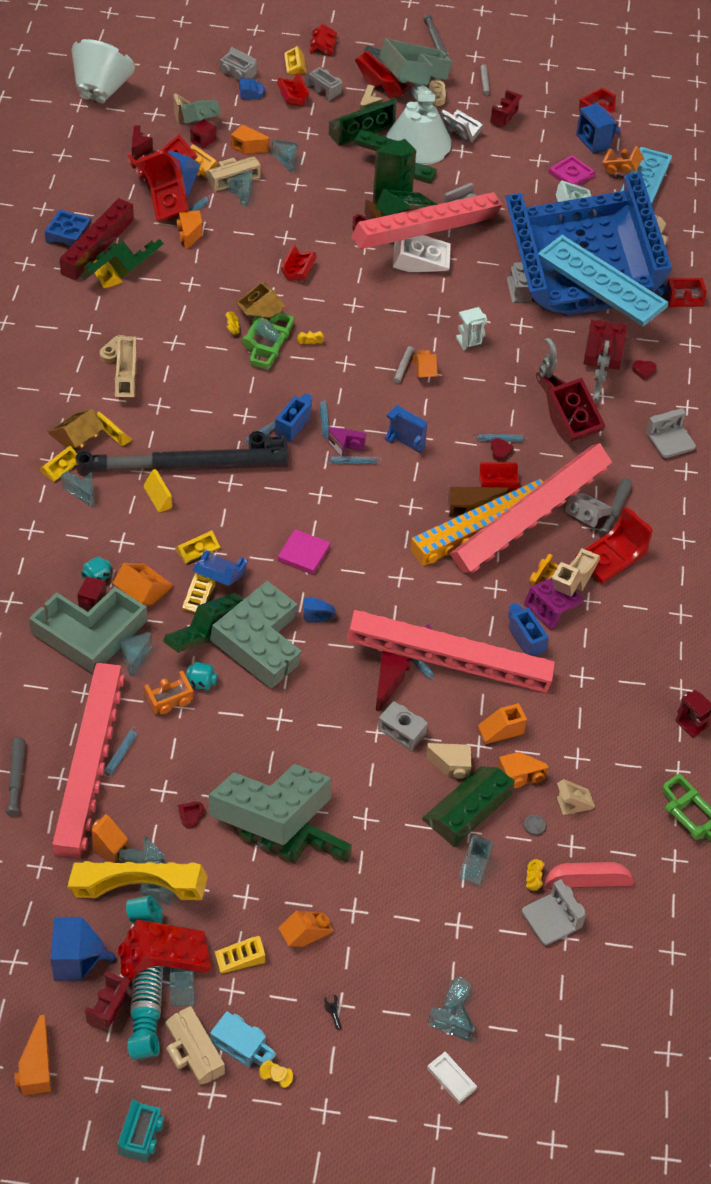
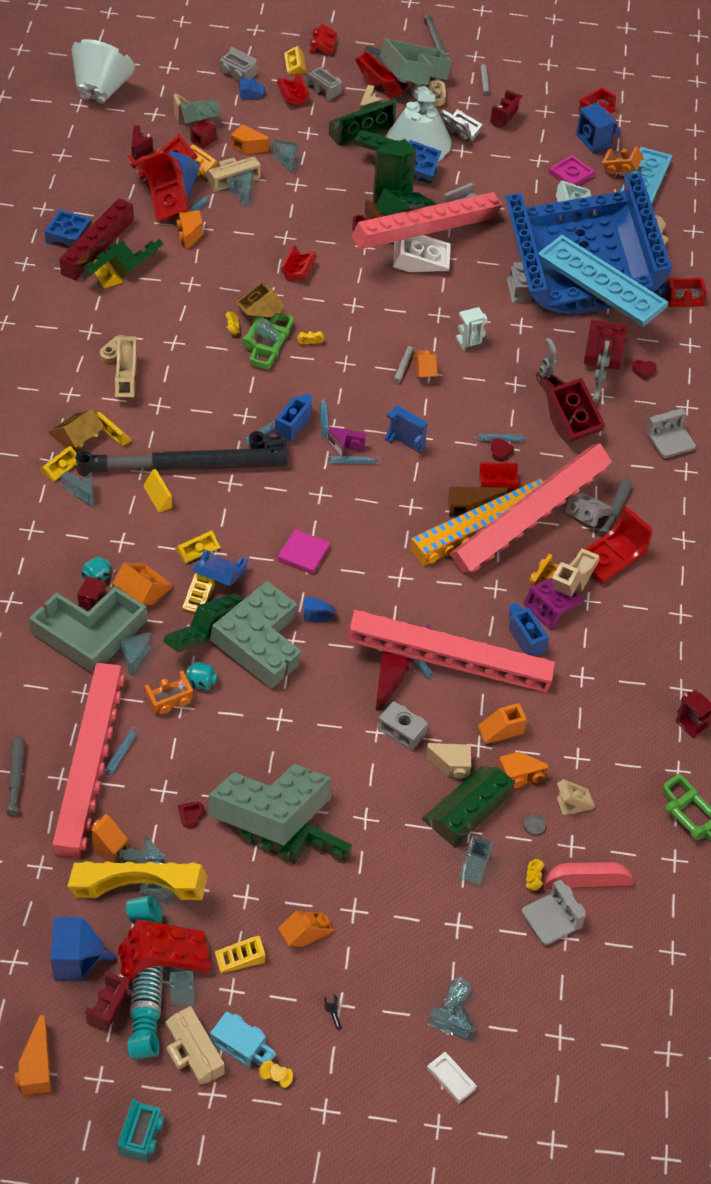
none -> blue piece [409,140,441,181]

